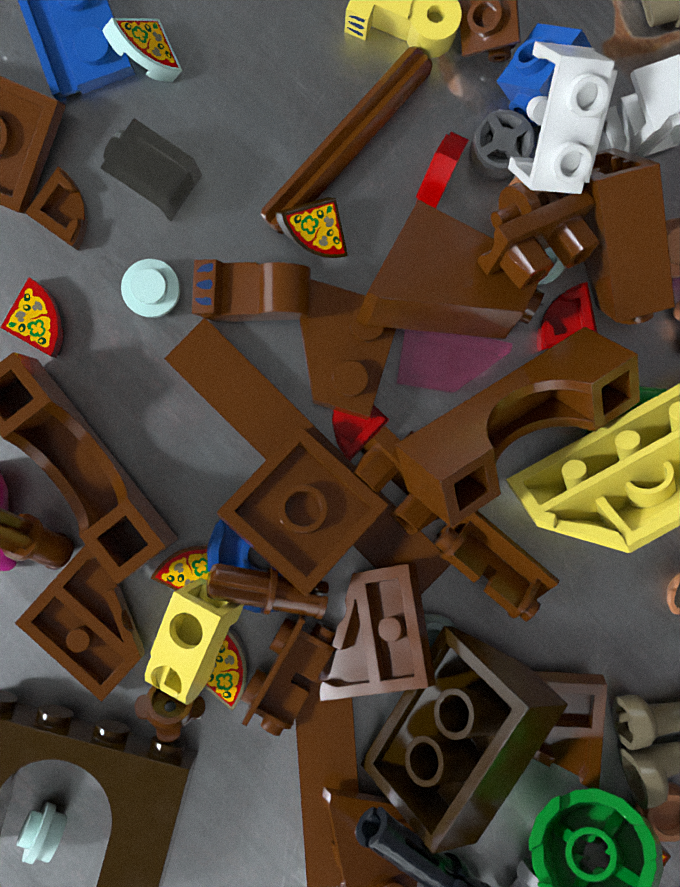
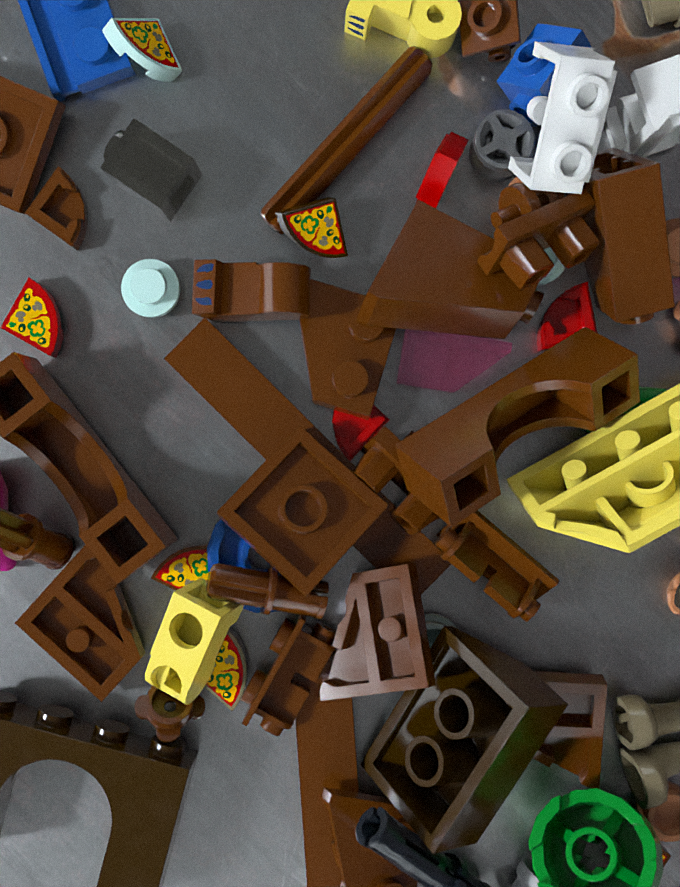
light aqua plate [16,802,67,864] -> none

